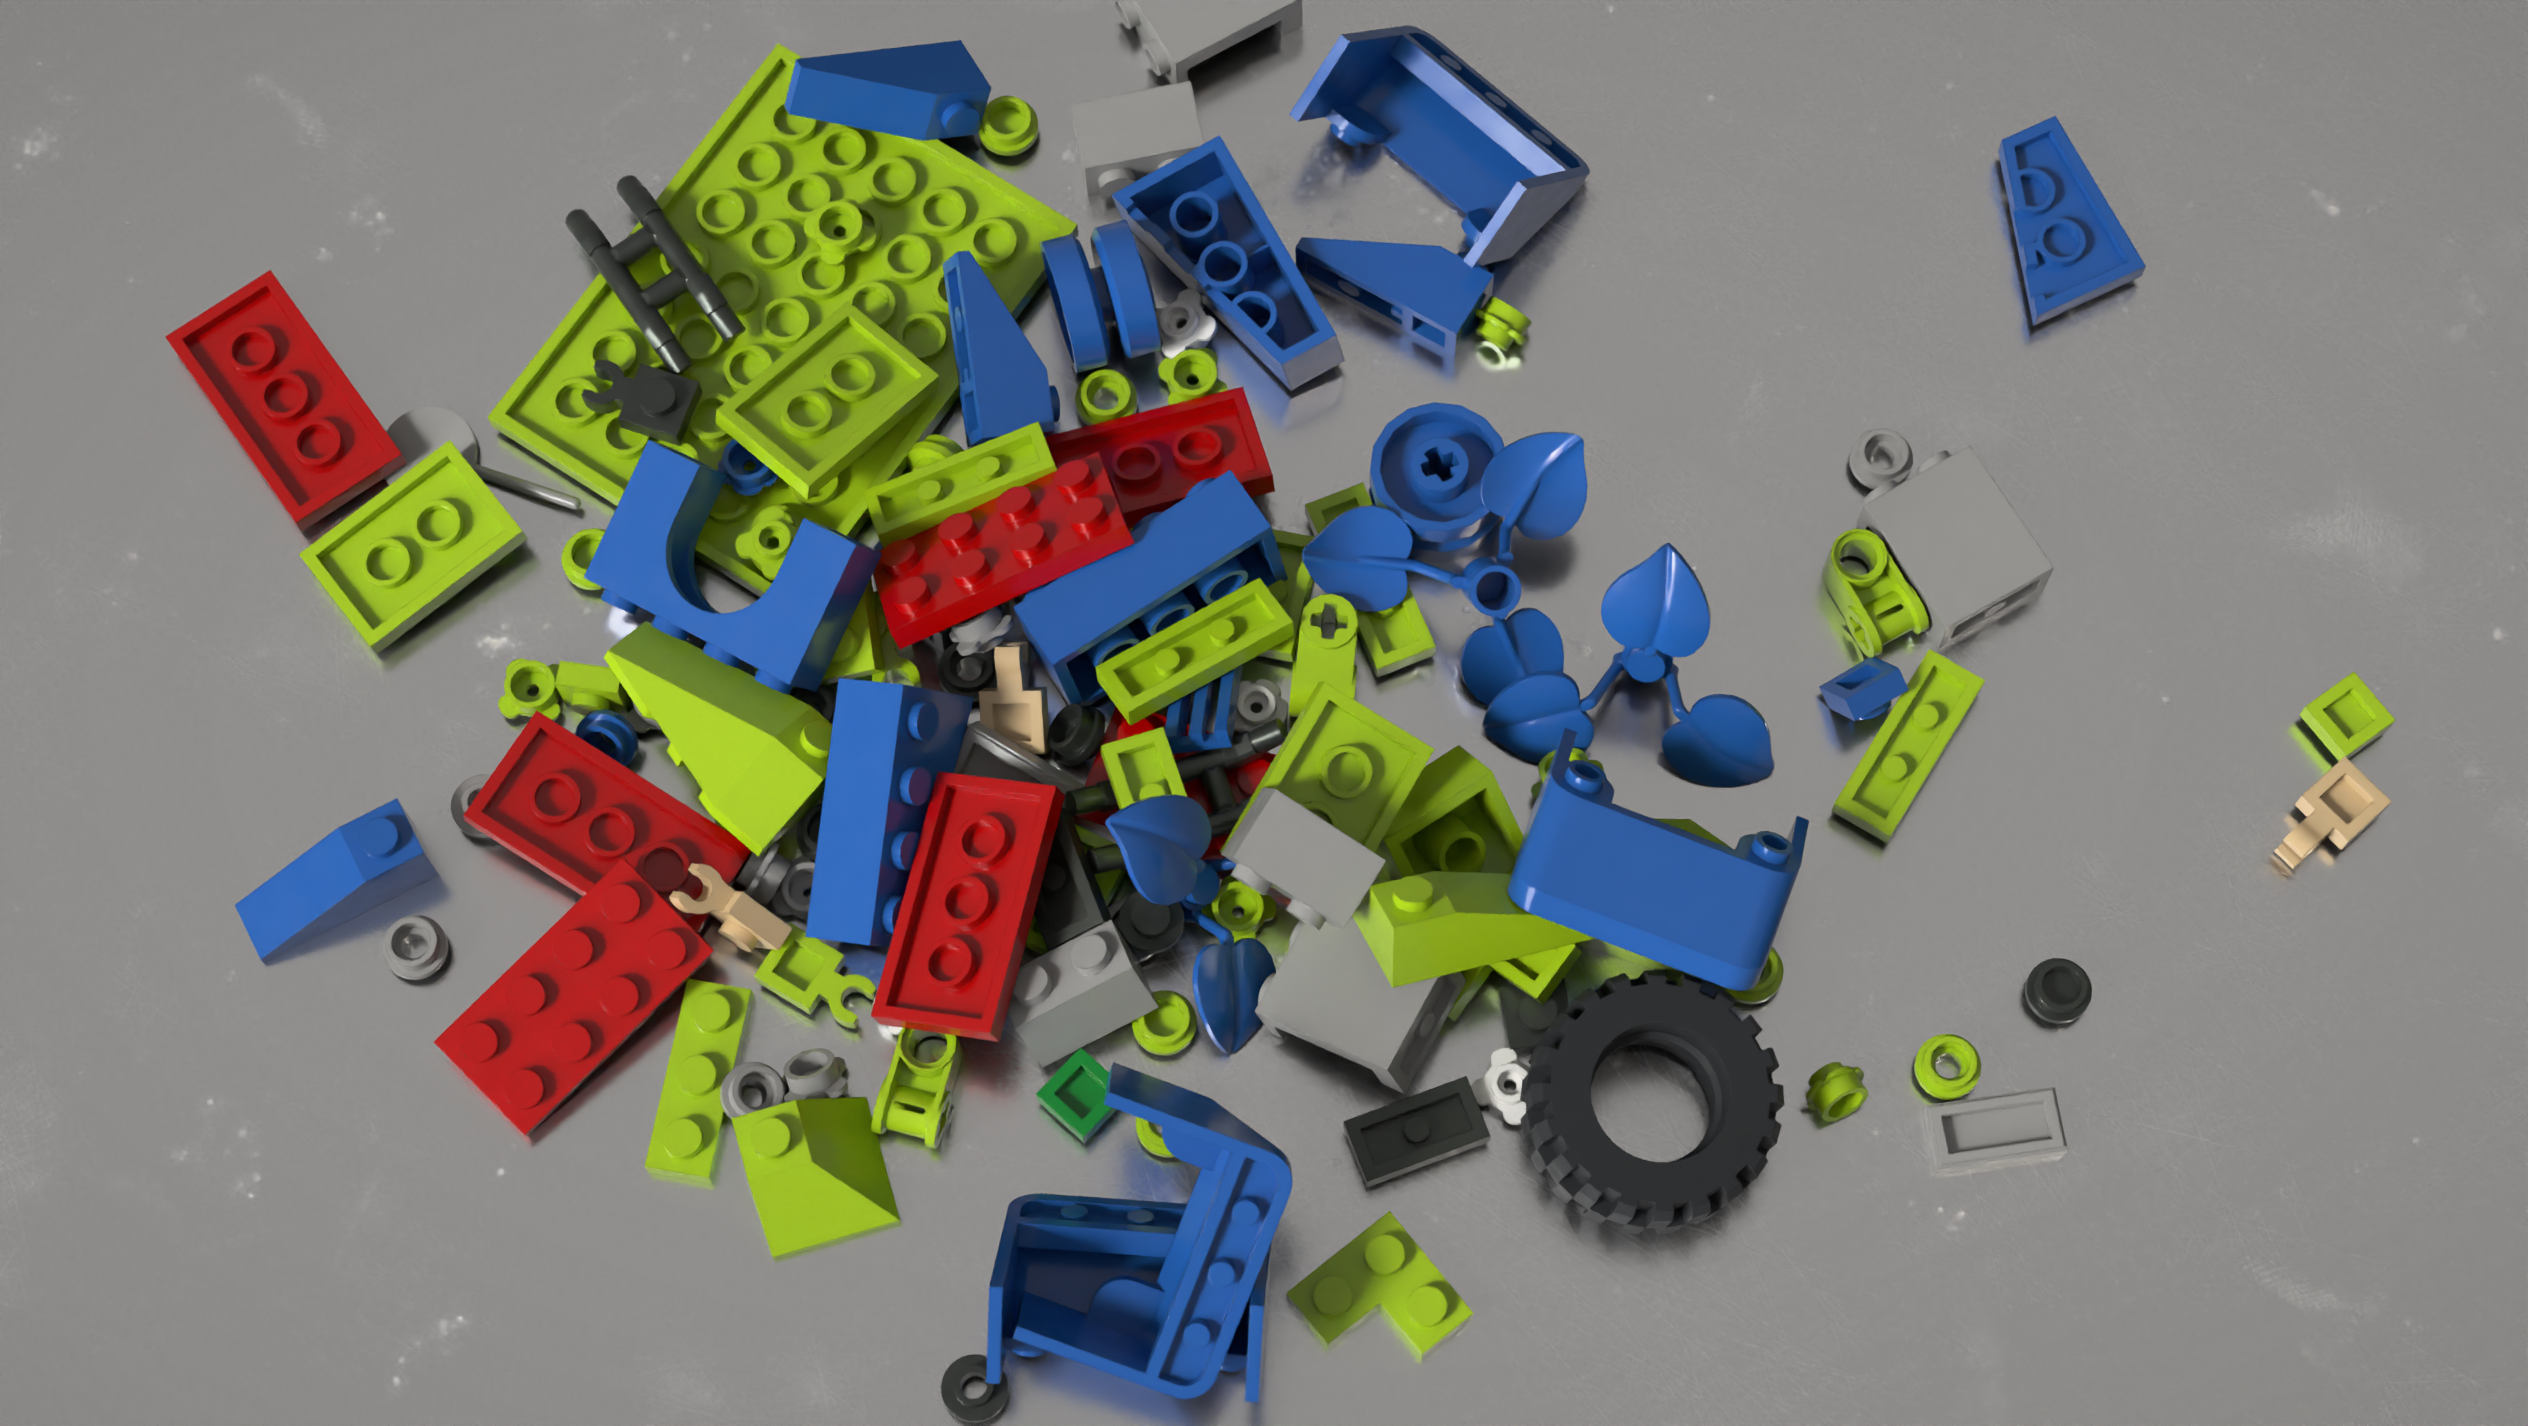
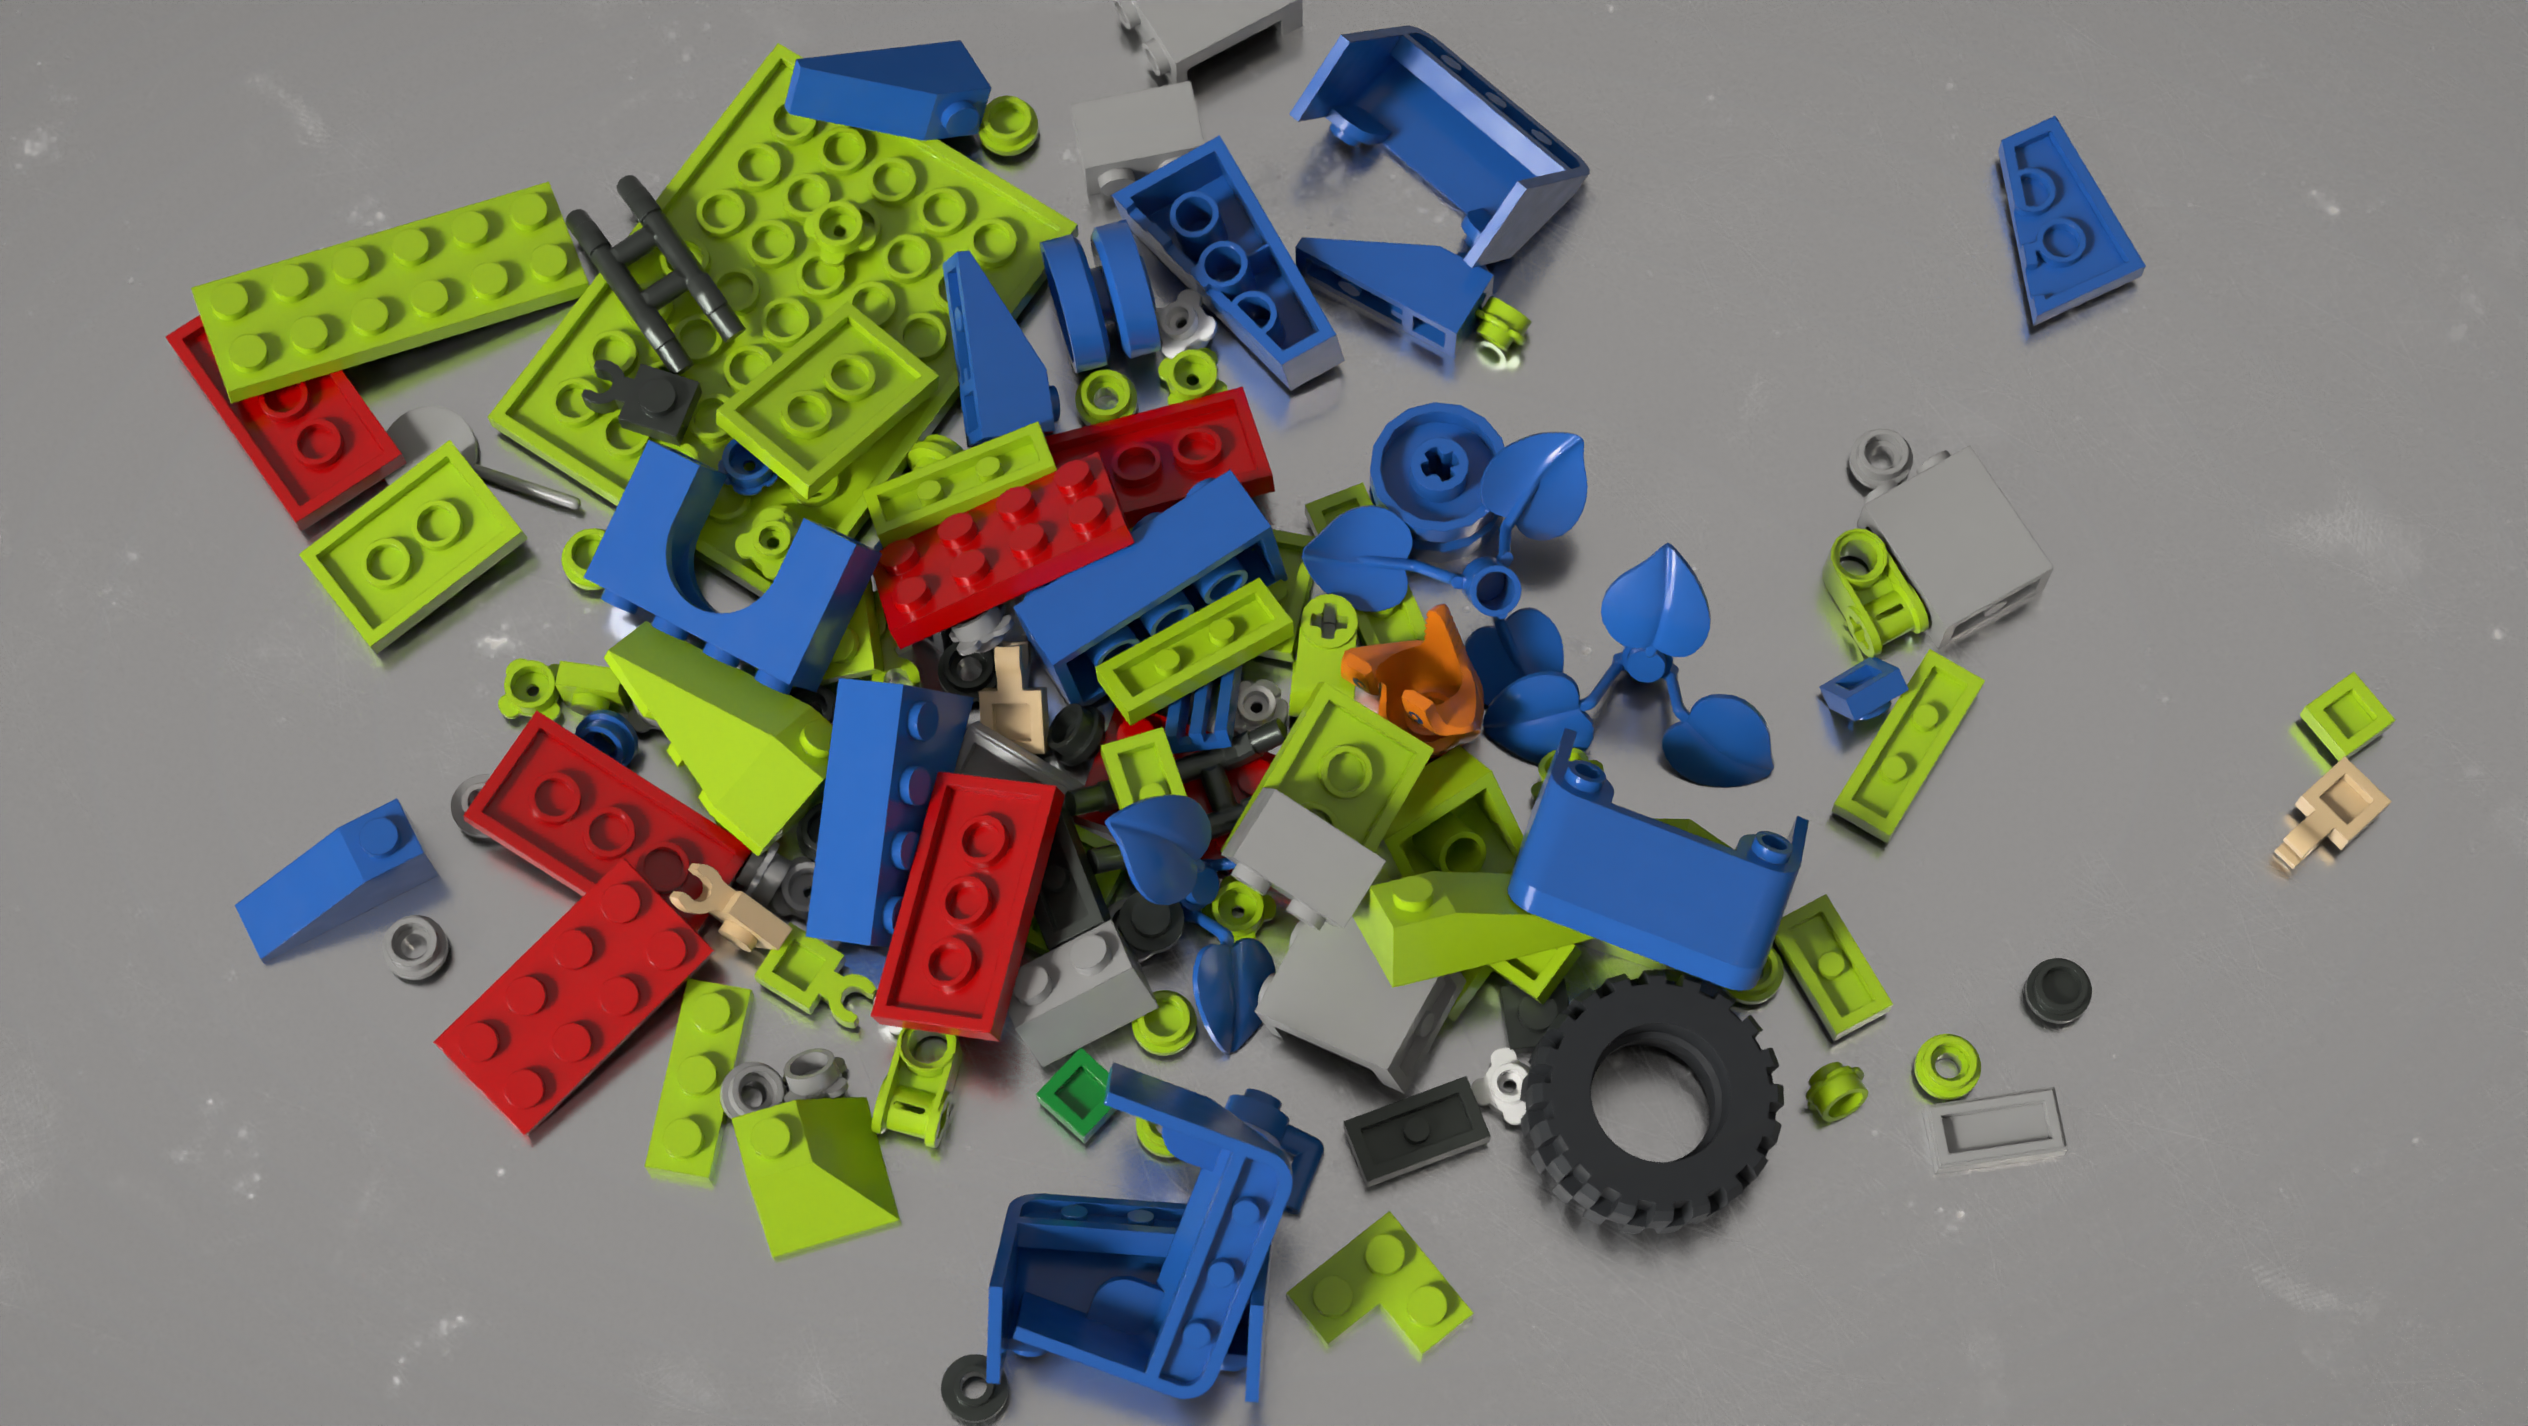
none -> lime plate [191,181,589,403]
none -> blue plate [1224,1089,1324,1215]
none -> orange piece [1341,604,1484,758]
none -> lime plate [1774,894,1893,1041]

